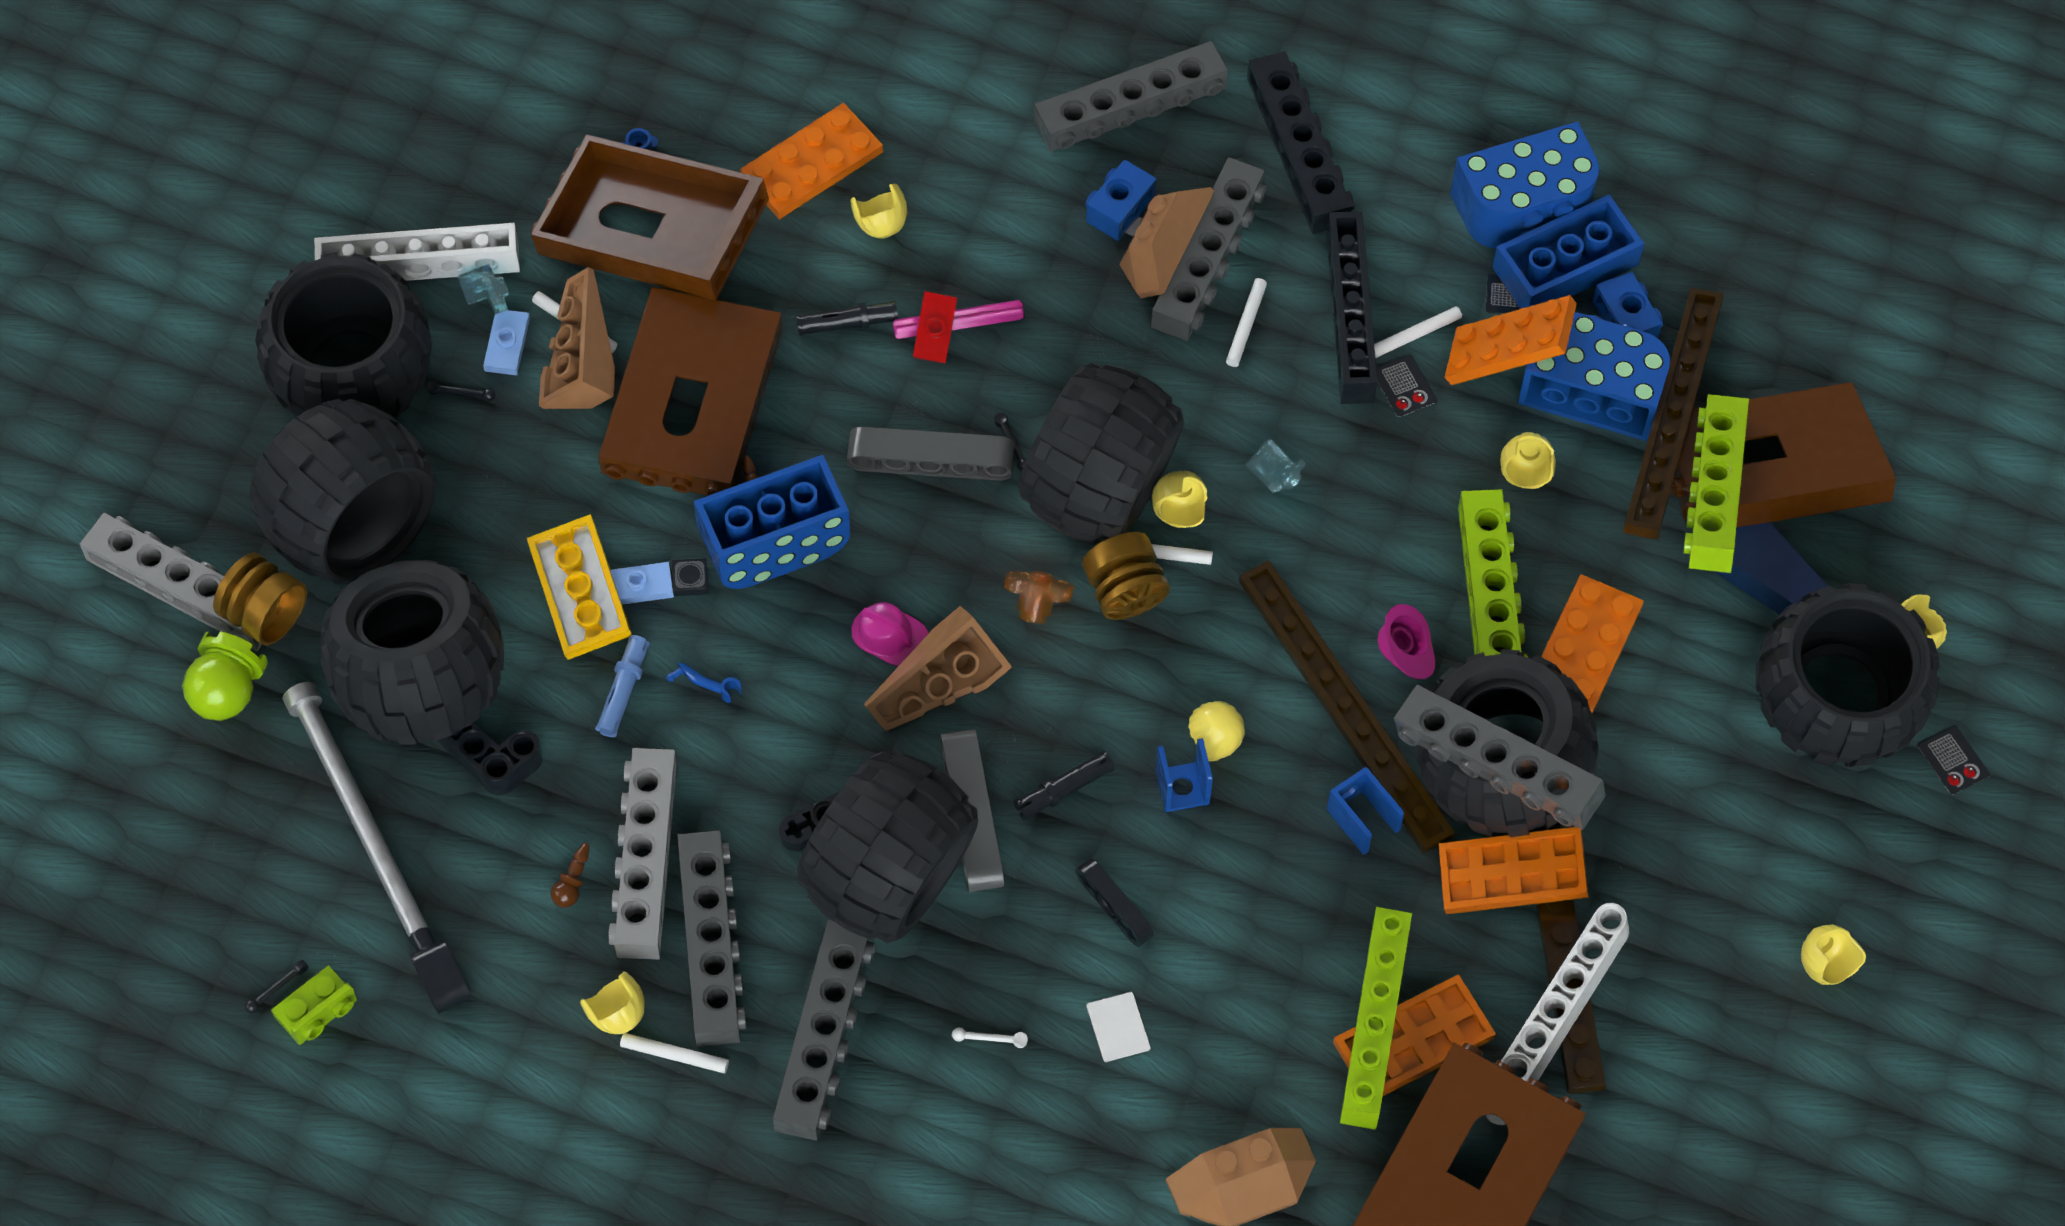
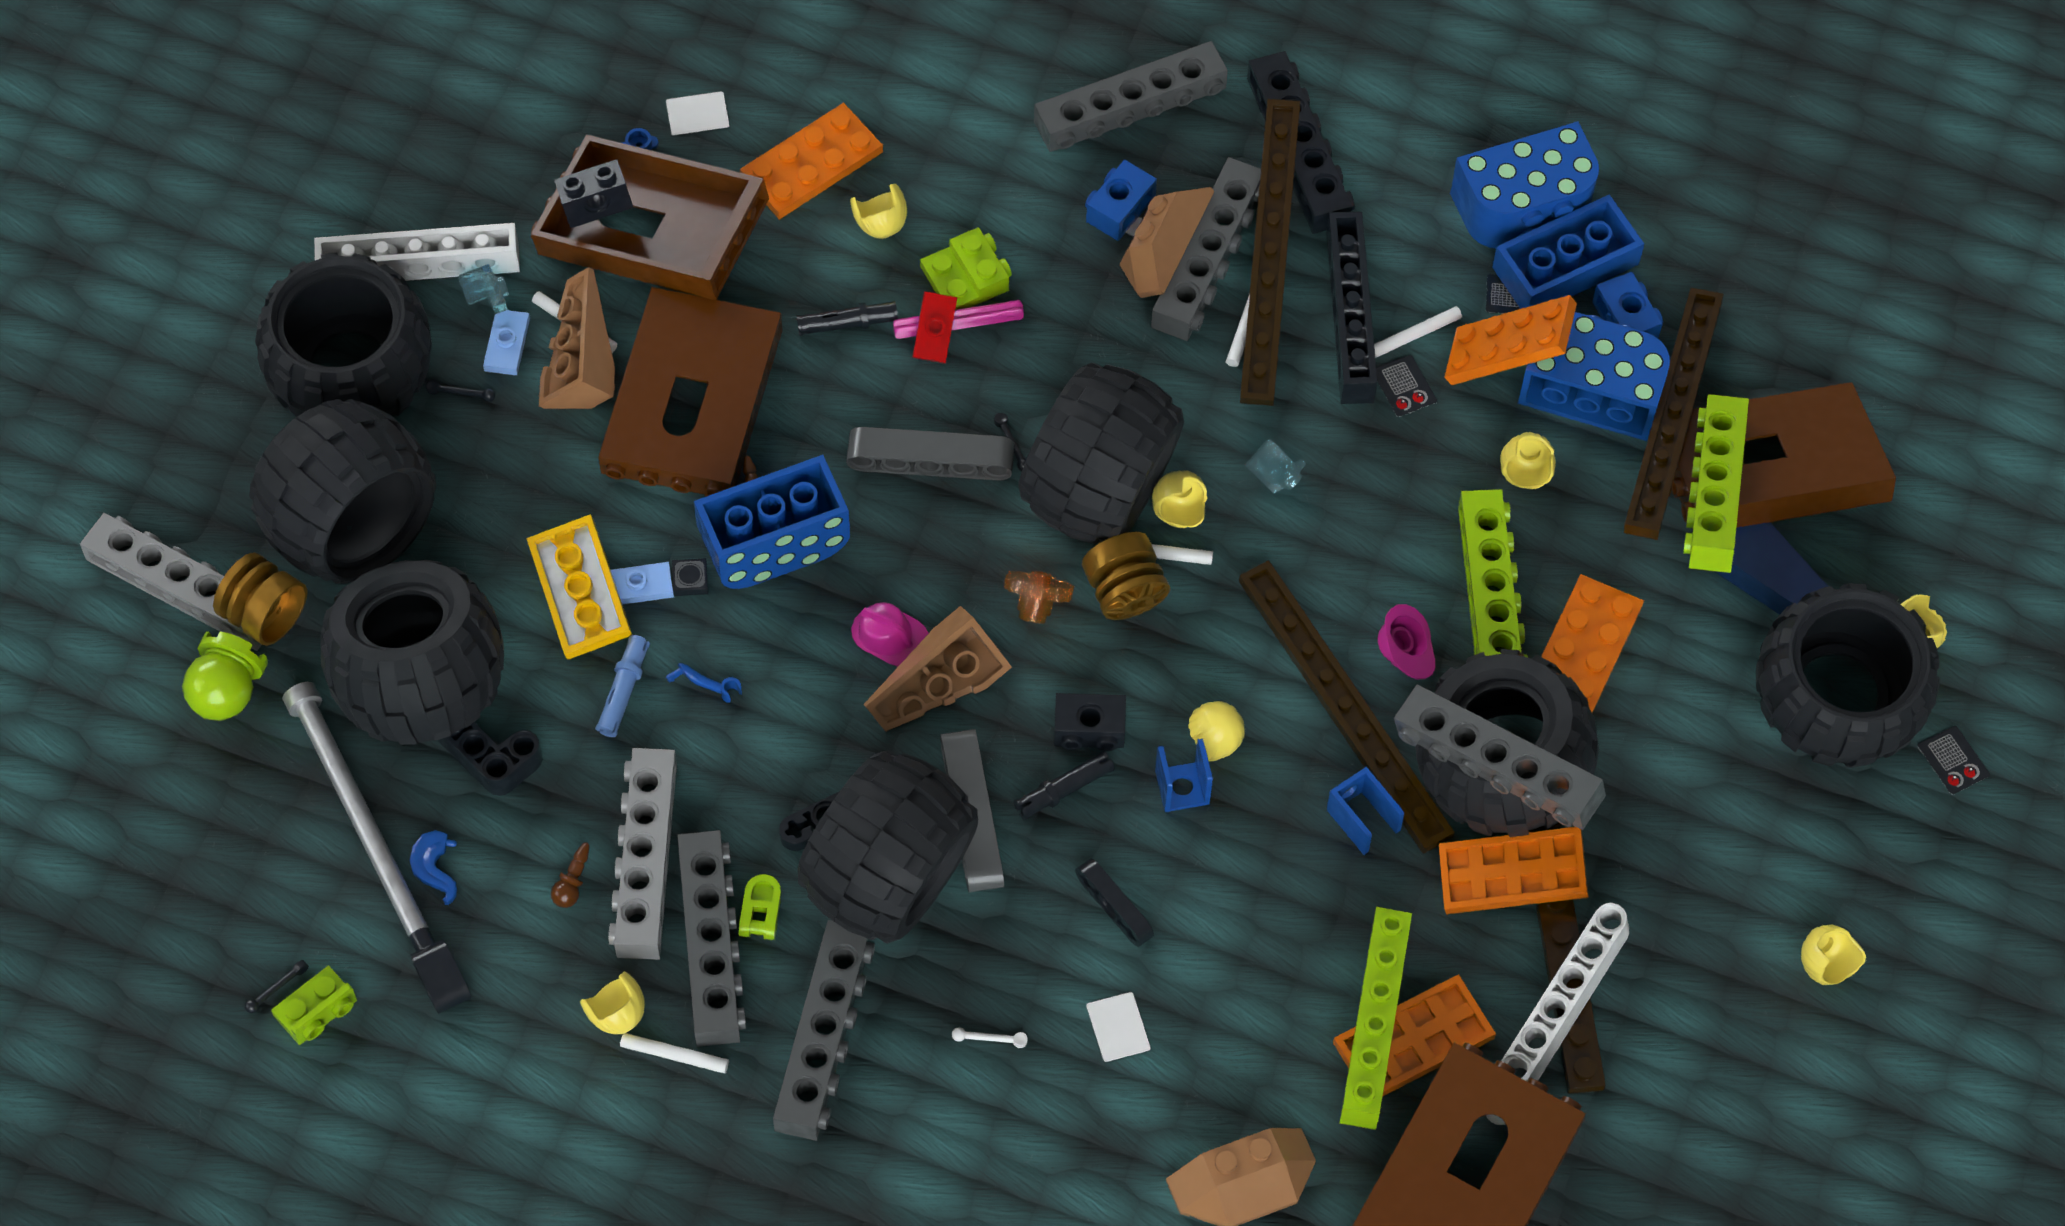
none -> blue piece [409,830,458,905]
none -> black brick [554,159,634,228]
none -> white sticker [666,91,729,135]
none -> lime plate [739,874,781,940]
none -> lime plate [920,227,1012,310]
none -> black brick [1054,693,1126,751]
none -> dark brown plate [1240,99,1300,406]

